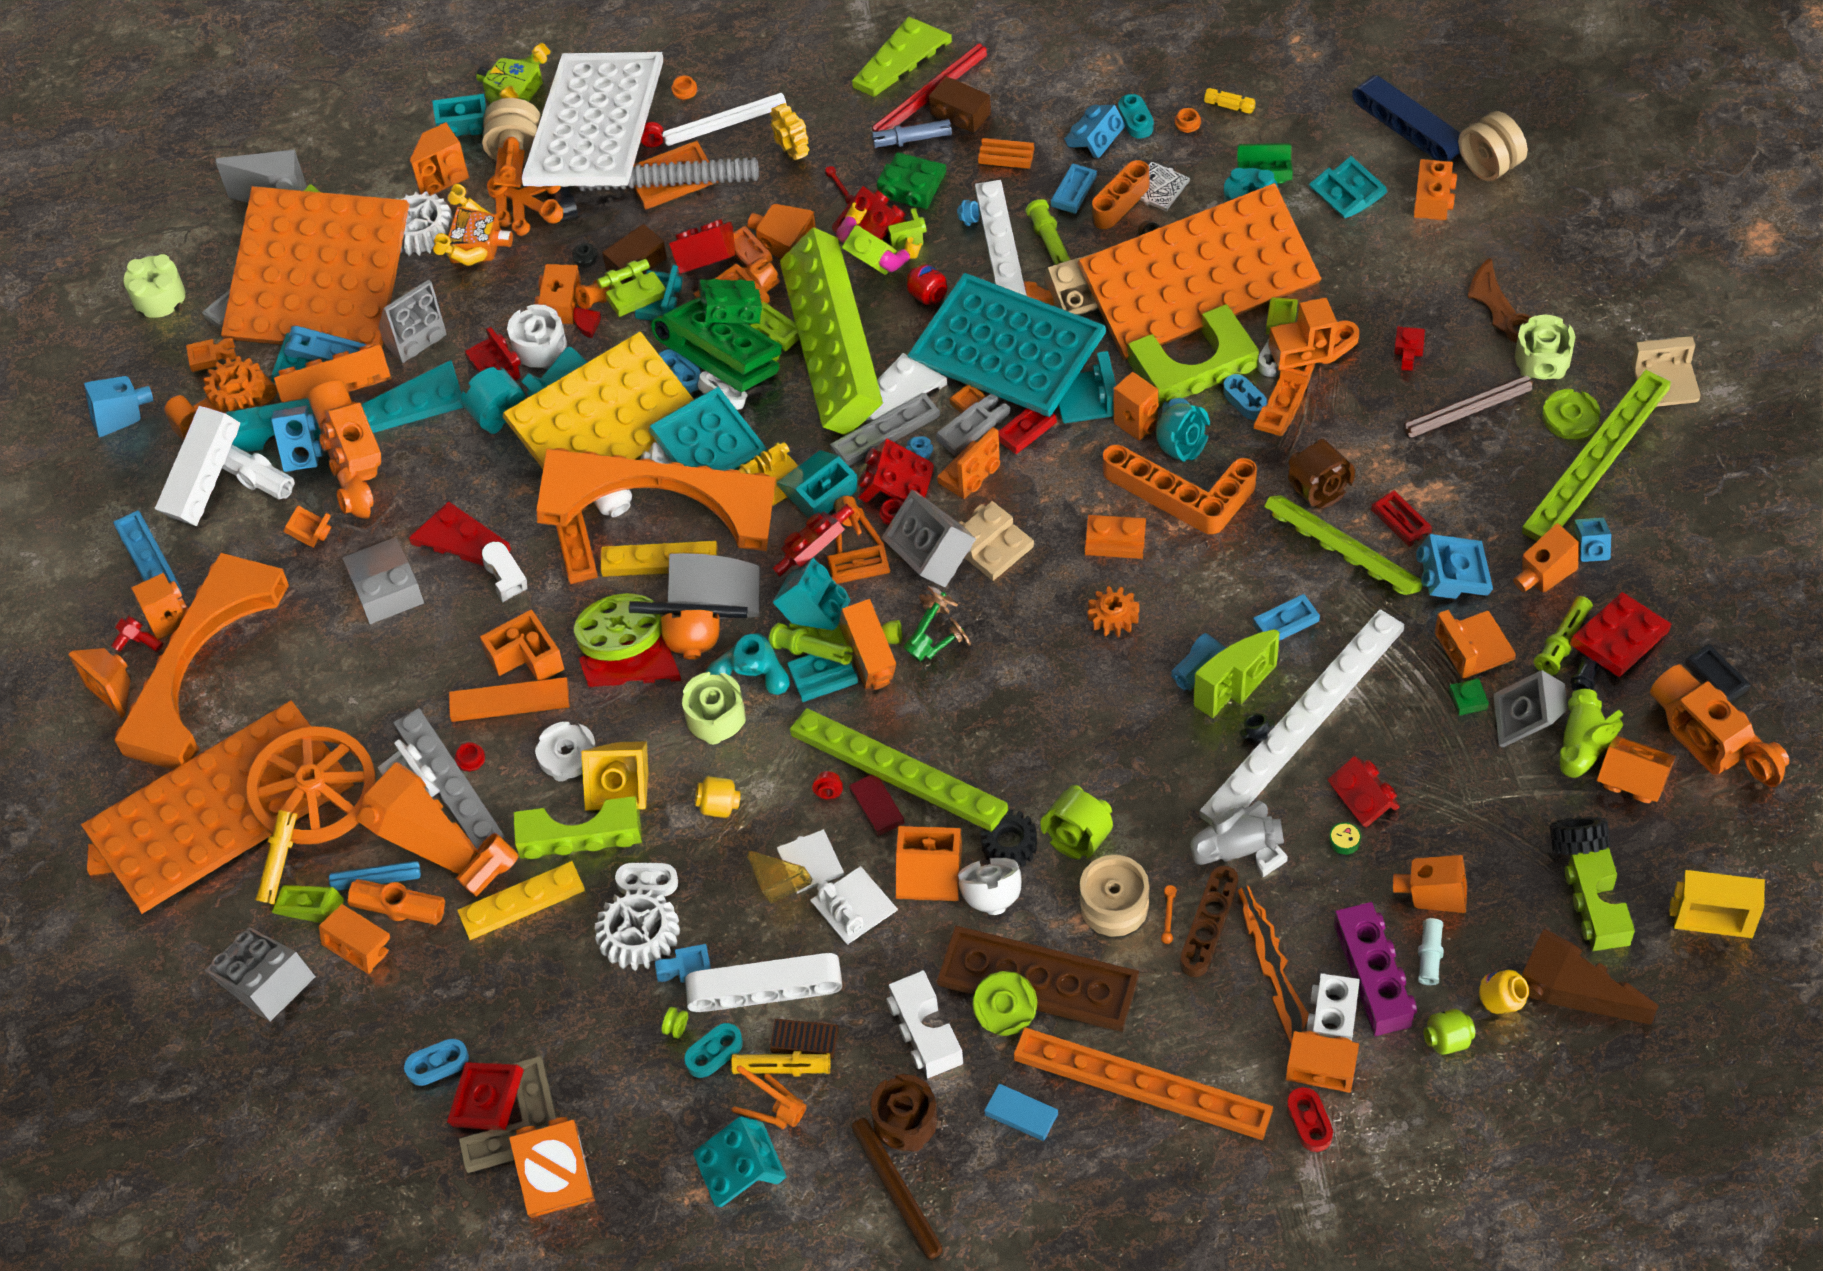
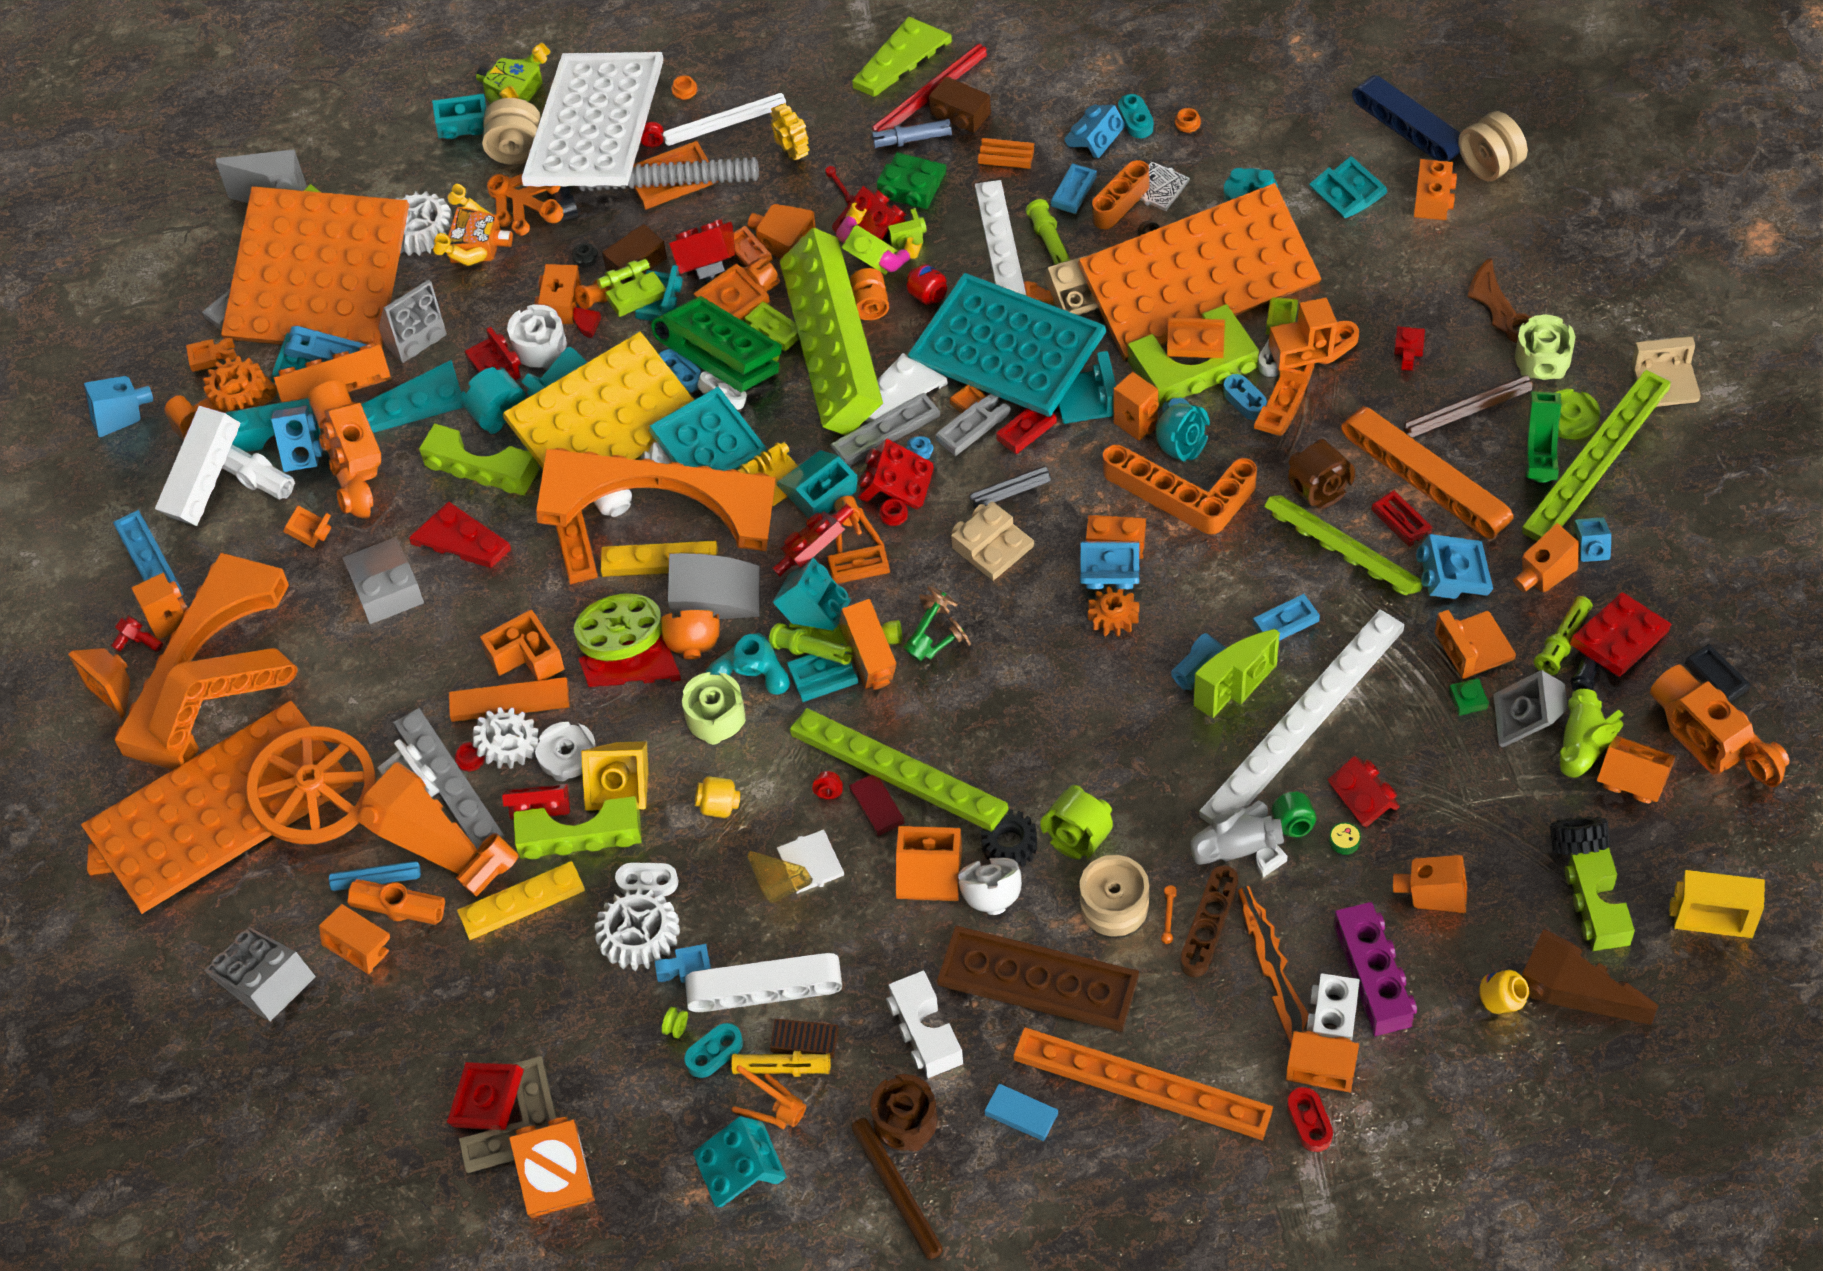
yellowish green brick [124,254,186,318] -> none
yellow pin [255,810,298,904] -> none
lime slope [272,885,344,923] -> none
dark azure plate [404,1039,469,1086] -> none
orange slope [410,122,469,196] -> none
white leg [482,542,528,602] -> none
orange hinge [494,137,525,187] -> none
black bar [629,601,748,618] -> none
green plate [699,279,762,324] -> none
white hinge [810,866,898,945] -> none
light grey slope [881,490,976,587] -> none
orange bracket [937,427,1000,499] -> none
dark azure plate [957,199,980,226] -> none
lime tile [973,971,1038,1036] -> none
yellow axle [1204,88,1255,114] -> none
green bracket [1237,143,1293,184] -> none
black plate [1240,713,1275,741] -> none
light aqua pin [1418,918,1444,986] -> none
lime head [1423,1009,1475,1055] -> none
none -> orange beam [148,648,298,751]
none -> lime arch [419,423,539,496]
none -> white gear [473,707,538,769]
none -> red bracket [502,784,571,820]
none -> plate [693,261,725,283]
none -> orange wheel [849,268,889,321]
none -> axle [969,466,1051,509]
none -> dark azure bracket [1080,541,1139,589]
none -> orange plate [1167,318,1225,358]
none -> green head [1271,791,1317,837]
none -> orange beam [1341,406,1514,539]
none -> green arch [1525,391,1562,482]

